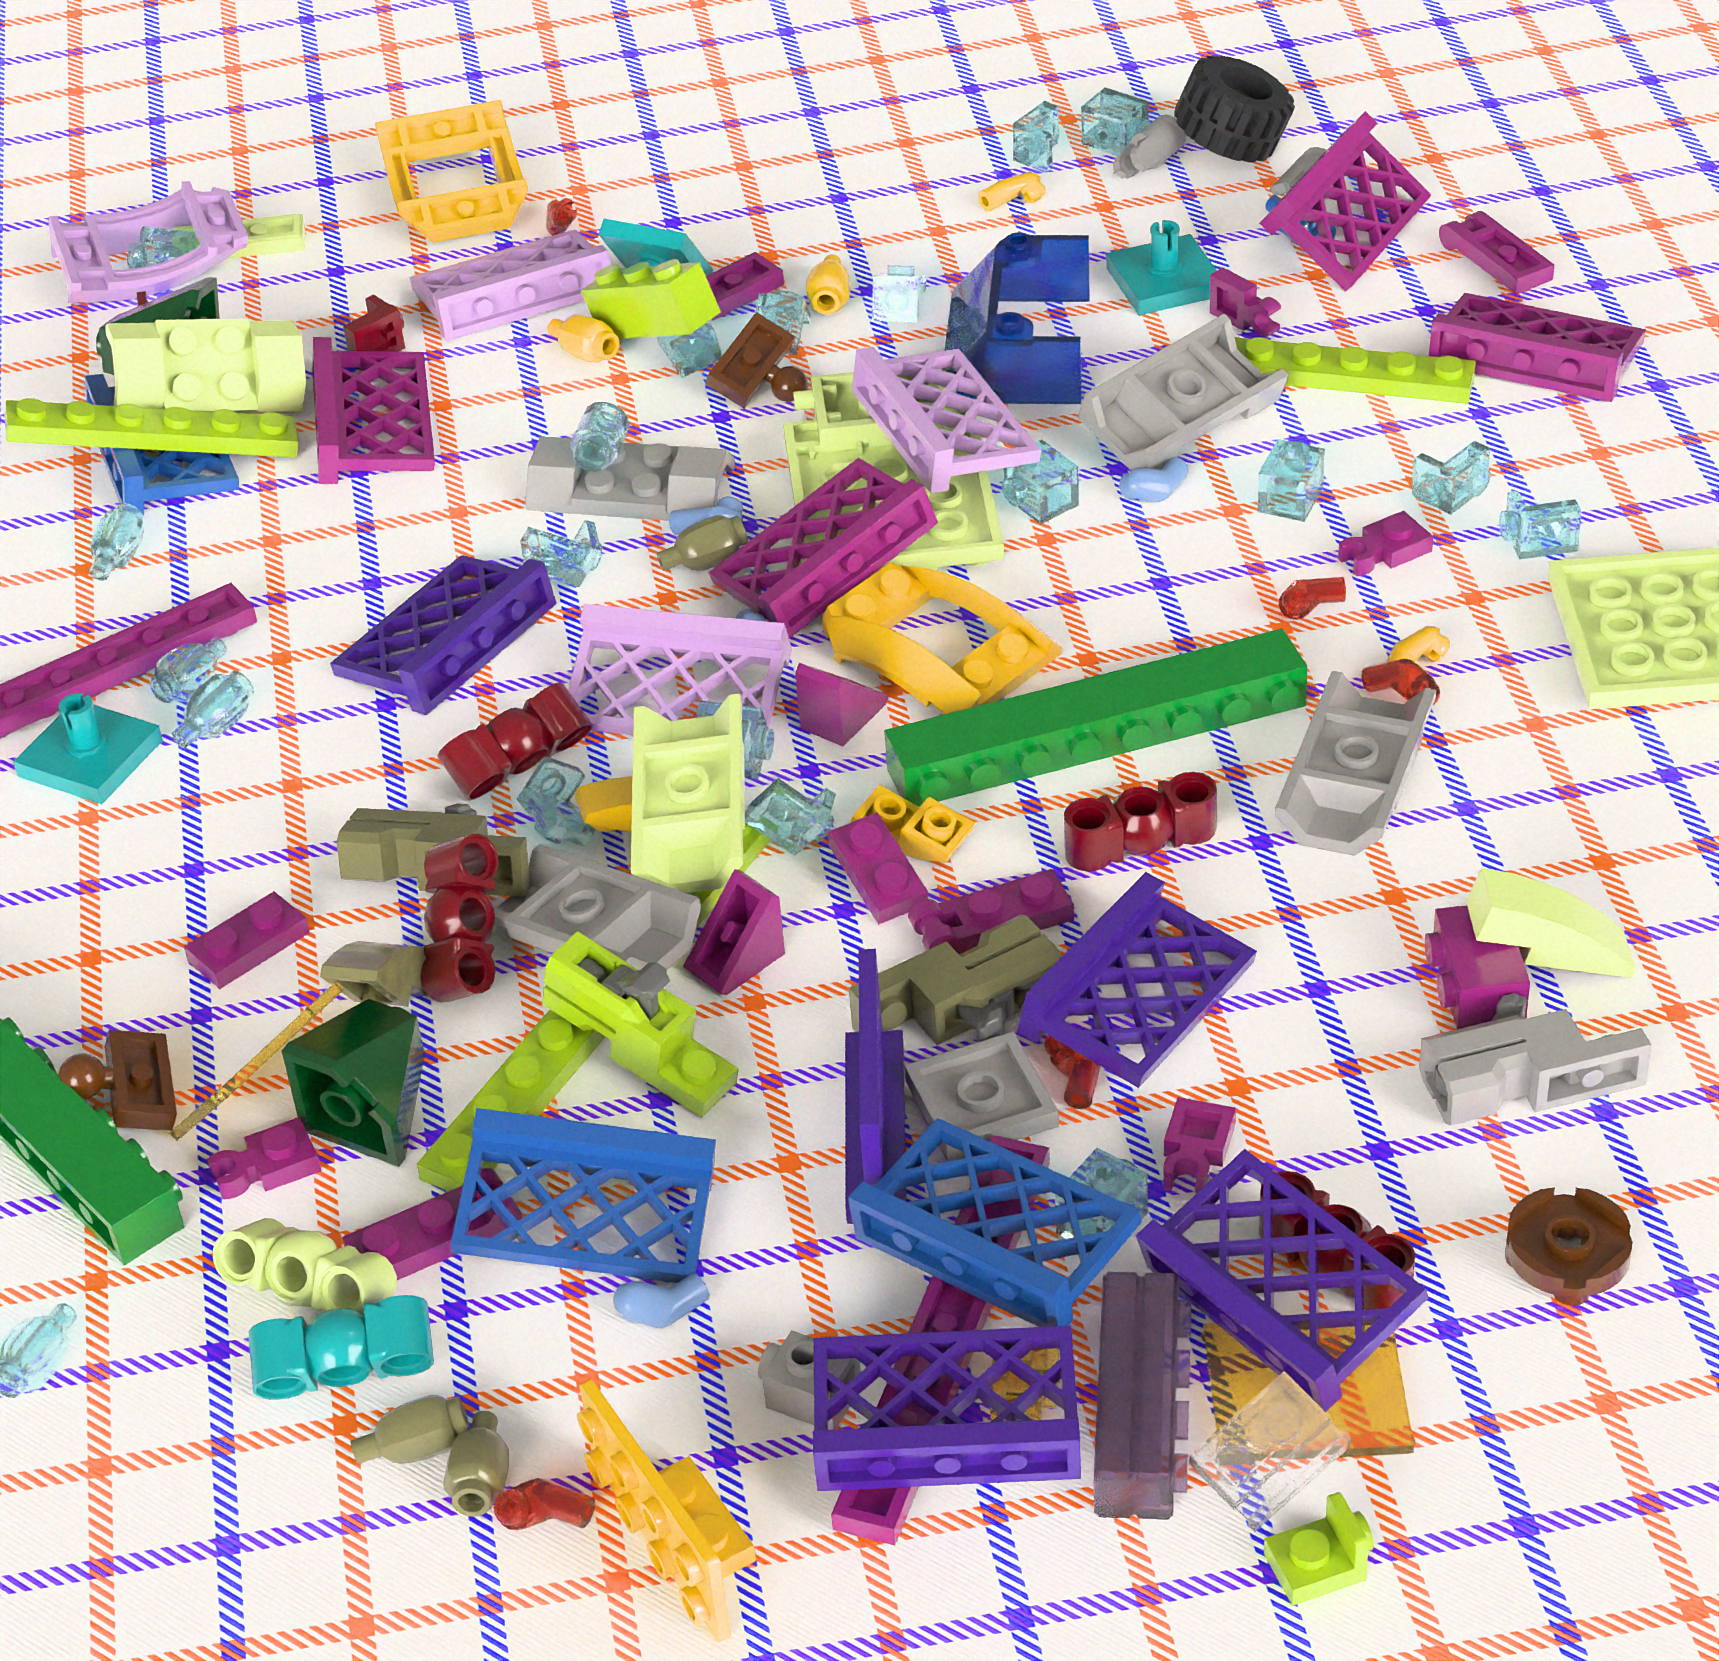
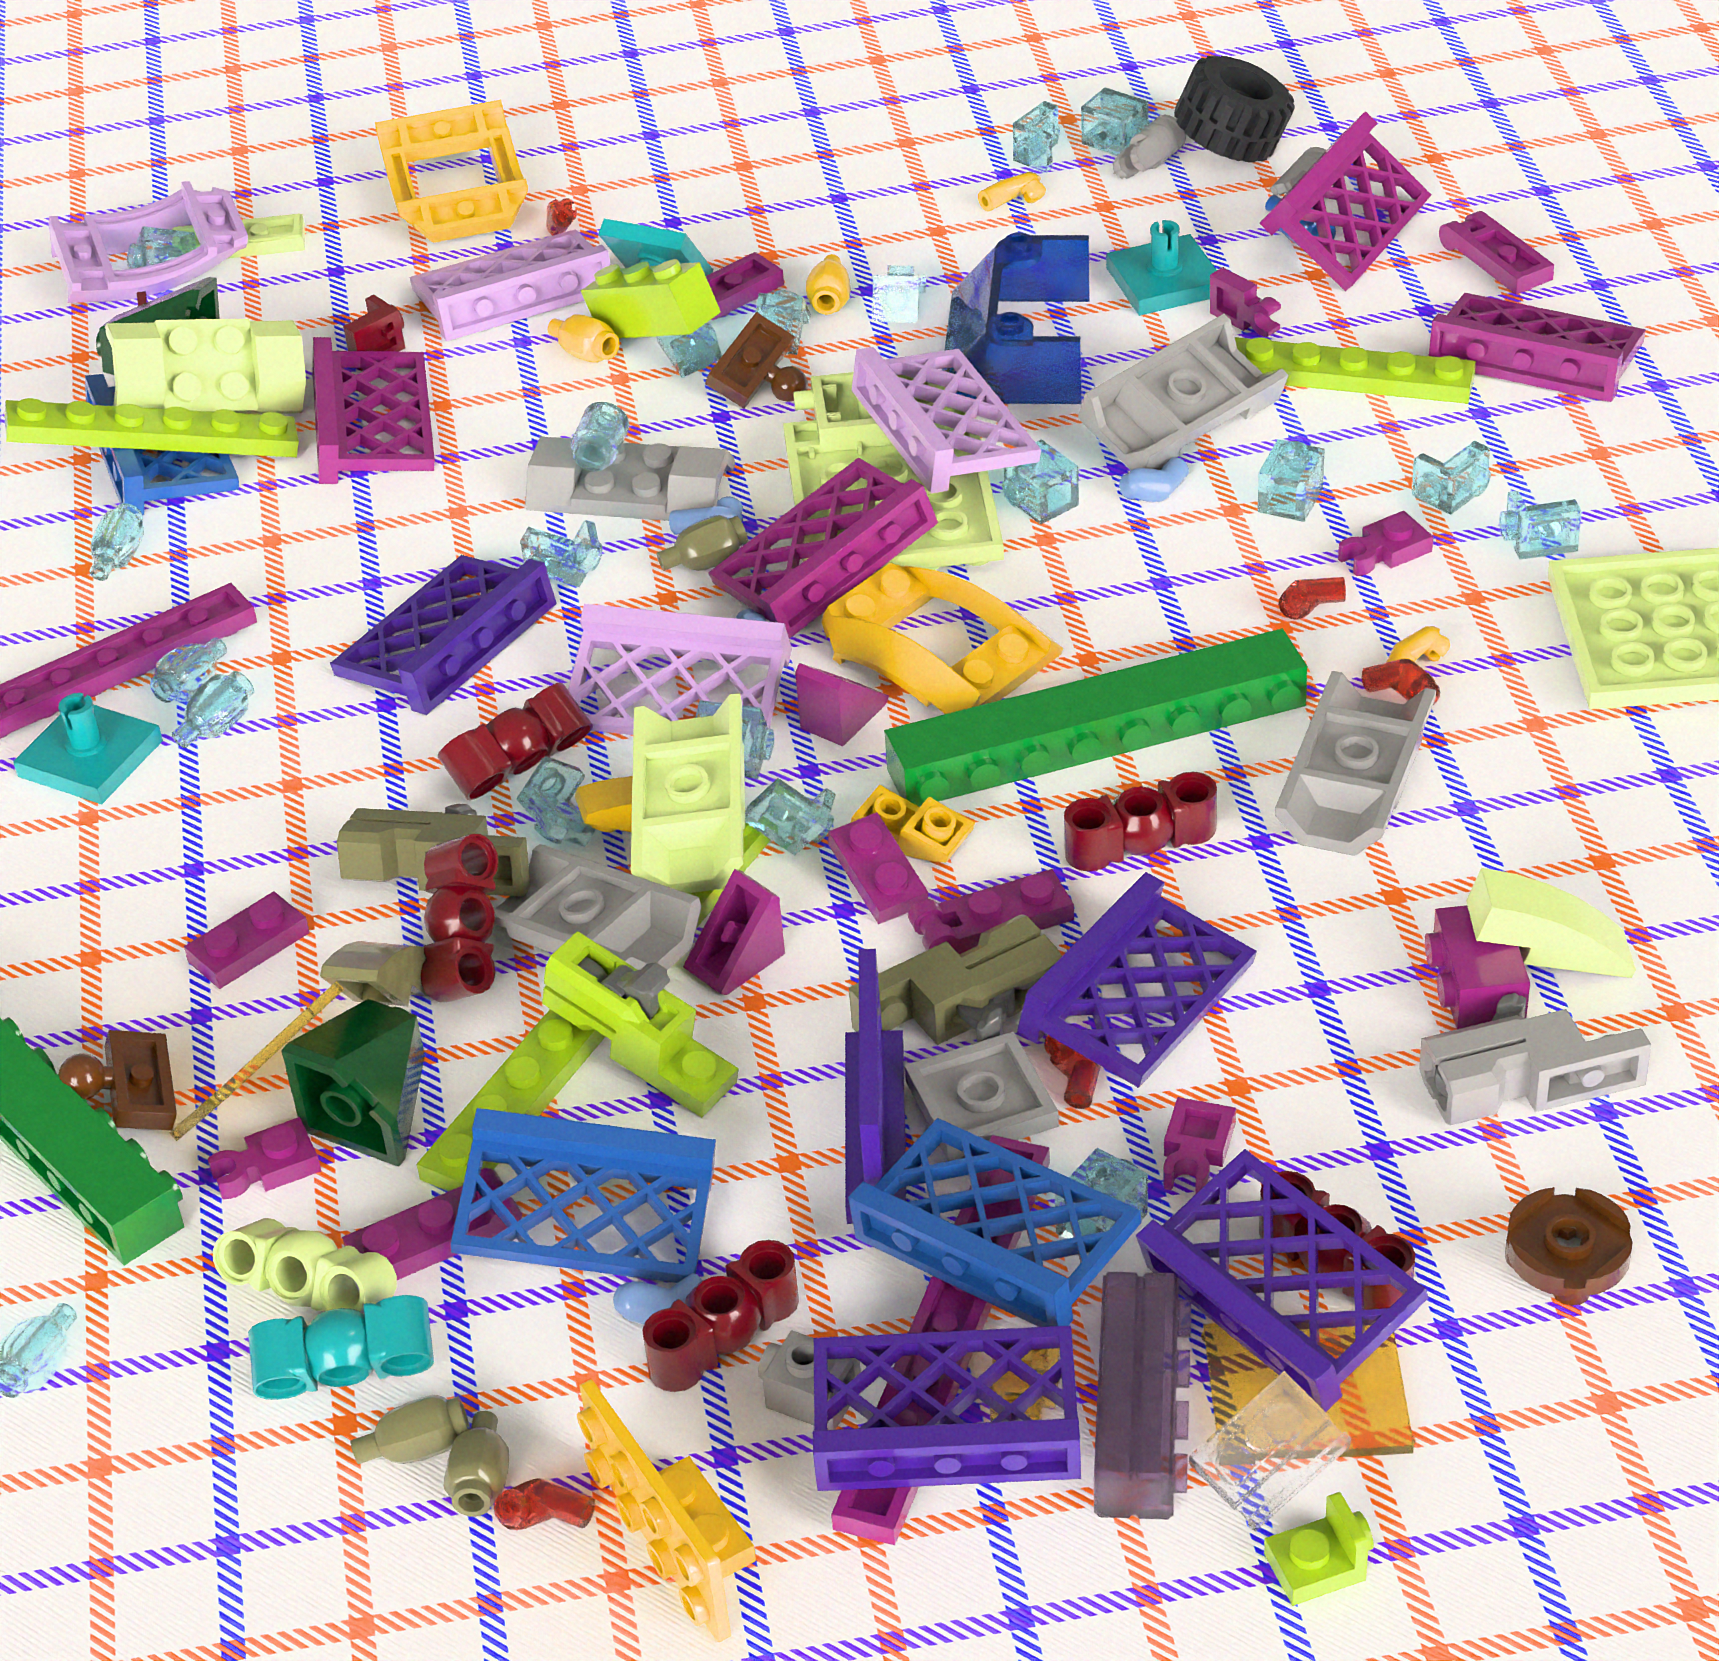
none -> dark red piece [642,1239,799,1392]

